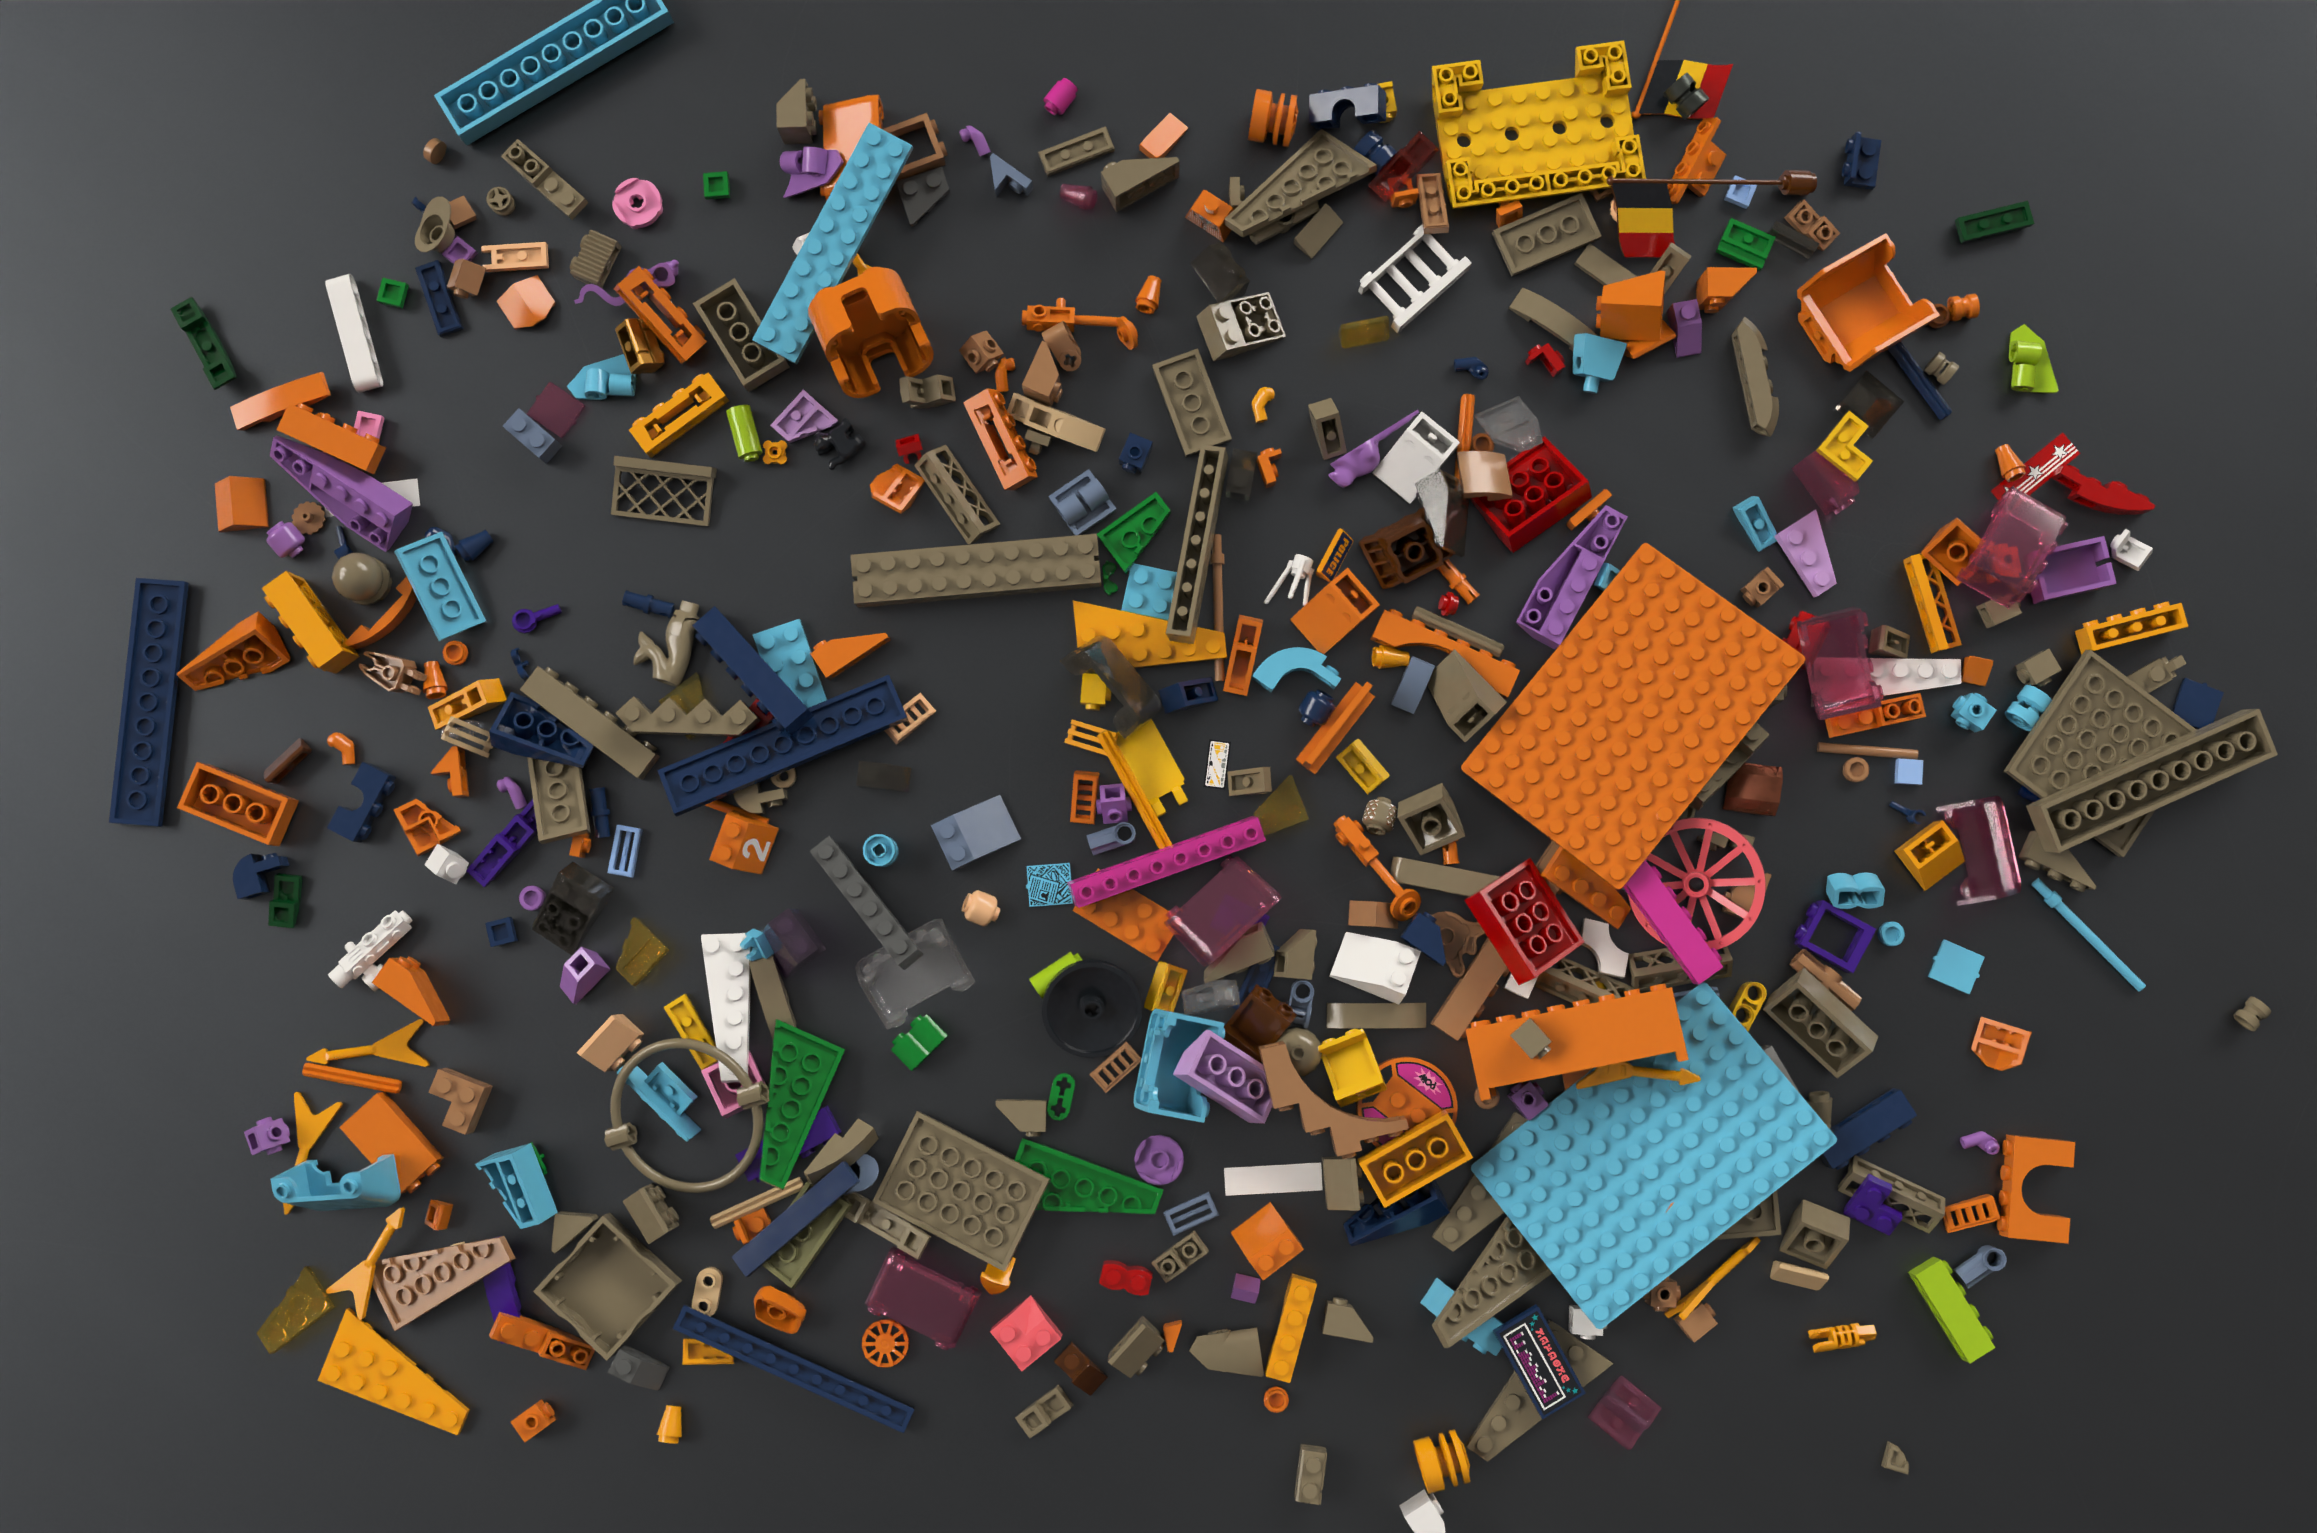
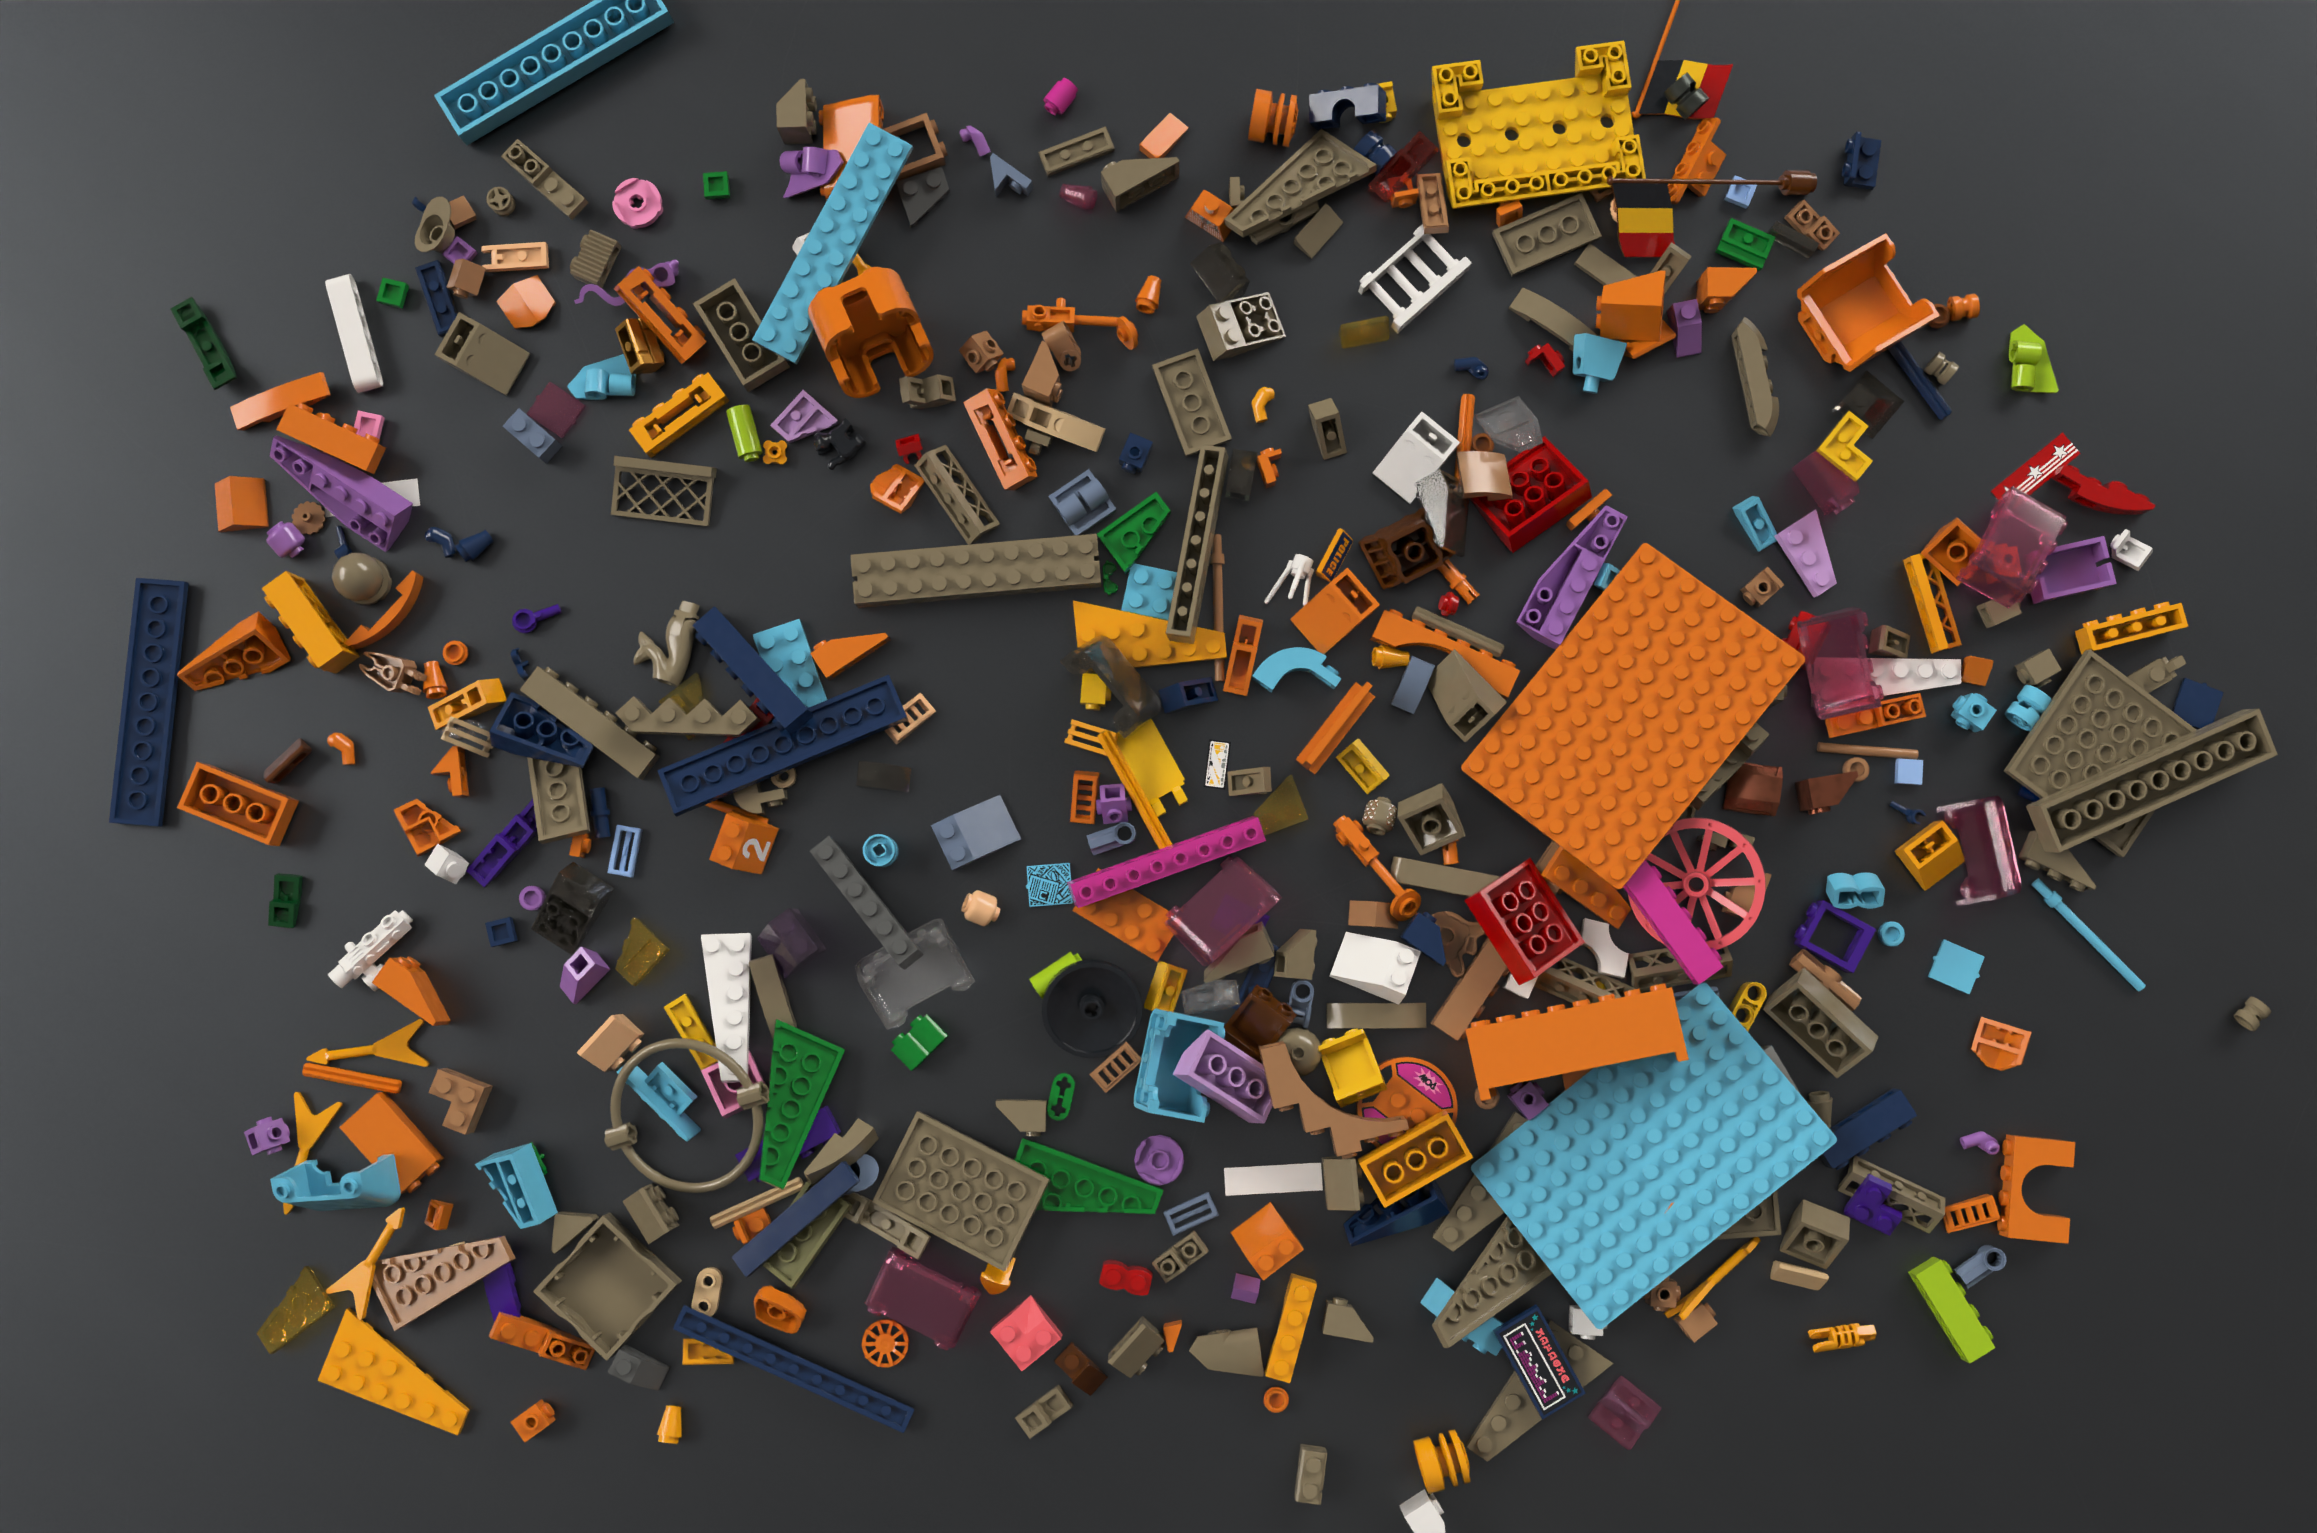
dark blue brick [233,853,289,900] -> none
dark blue arch [327,762,396,843] -> none
medium azure plate [394,532,486,641] -> none
medium nougat tile [423,138,447,164] -> none
medium lavender arm [497,776,527,809] -> none
dark blue pin [622,590,675,619] -> none
medium azure tile [740,929,774,961] -> none
dark blue head [1299,689,1335,727] -> none
medium lavender animal [1328,410,1419,488] -> none
dark tan brick [1510,1018,1552,1059] -> none
light orange piece [1576,1061,1701,1089] -> none
dark tan tile [1881,1441,1909,1475] -> none
dark green plate [1955,201,2035,244] -> none
orange cone [1995,444,2026,482] -> none
none -> dark tan slope [434,312,530,396]
none -> copper slope [1795,771,1858,815]

